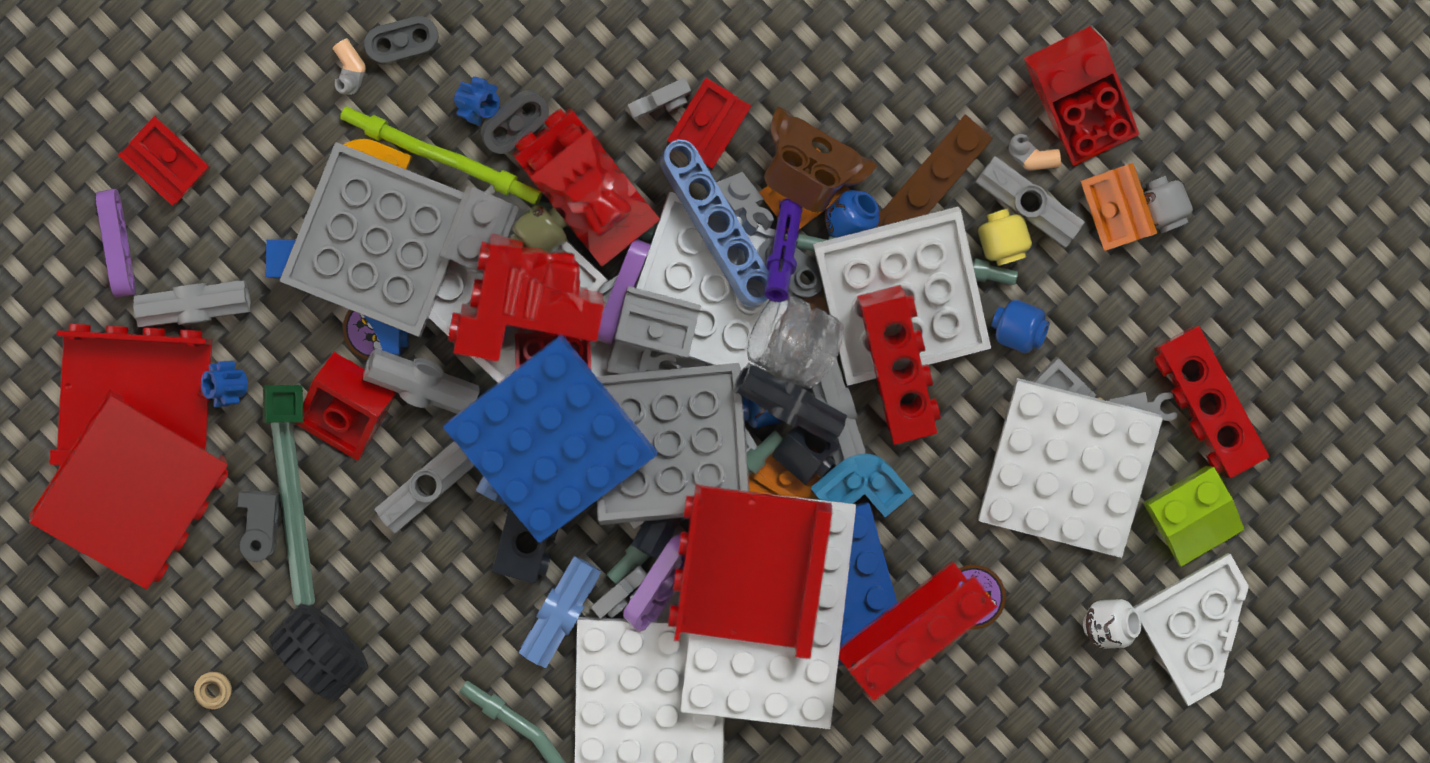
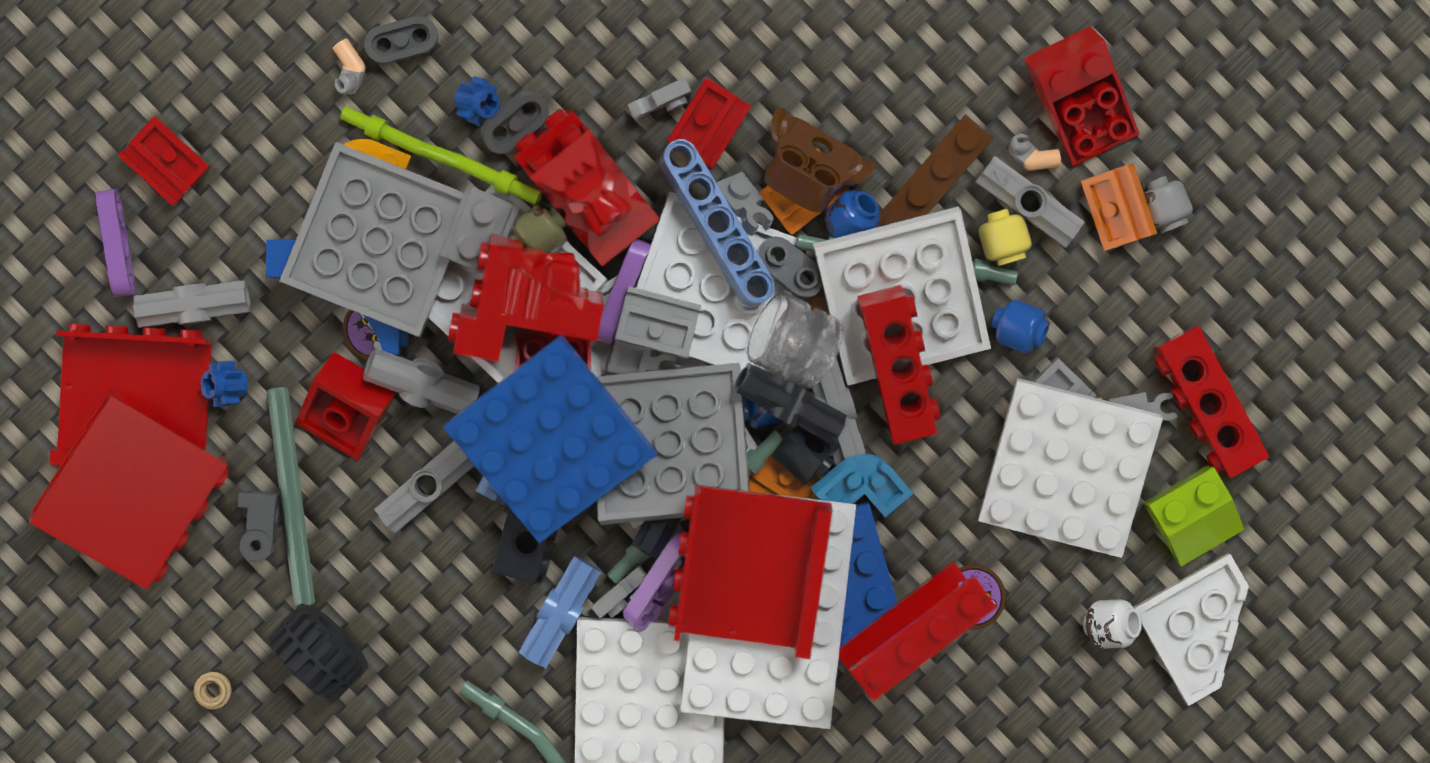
dark green plate [263,385,303,423] -> none
dark purple pin [764,198,803,302] -> none

